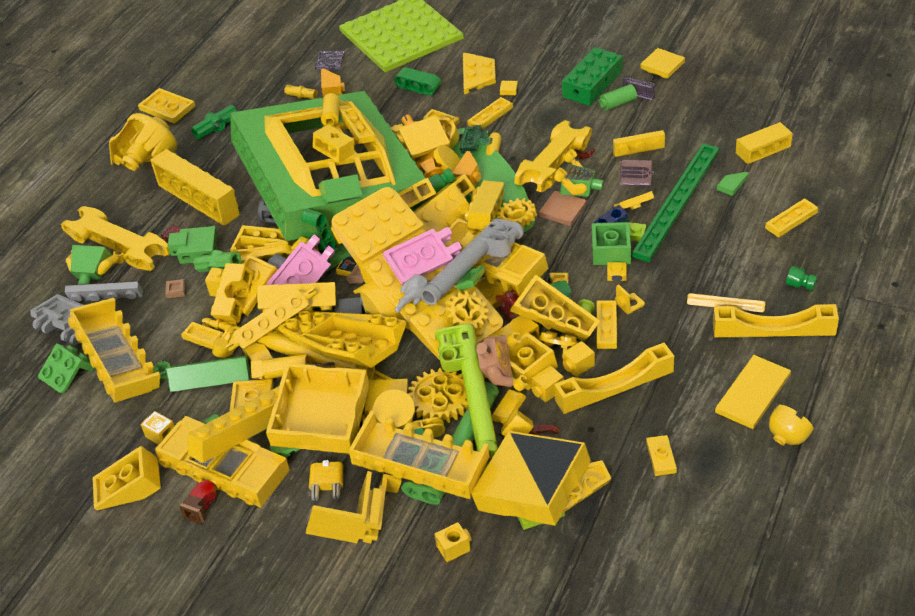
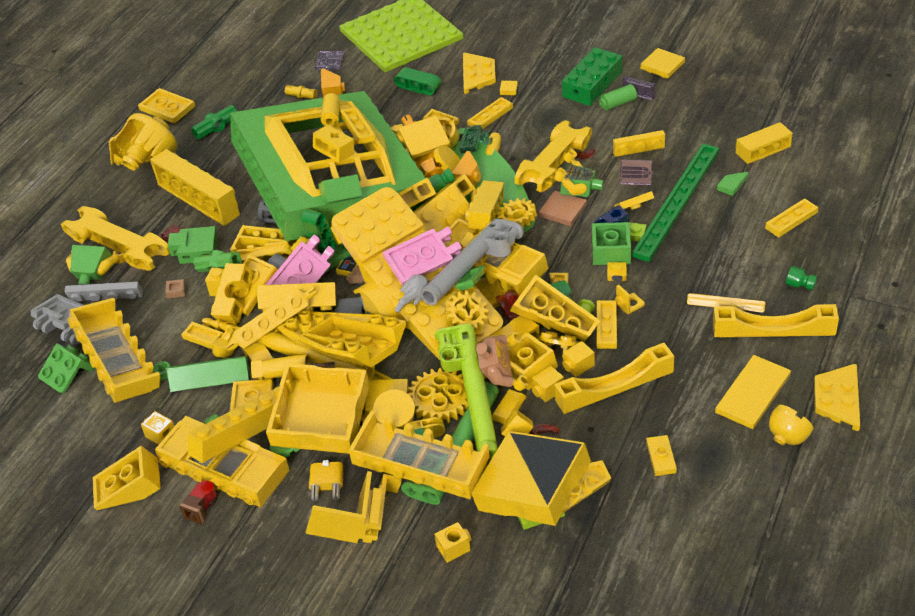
none -> yellow wing [814,364,860,431]

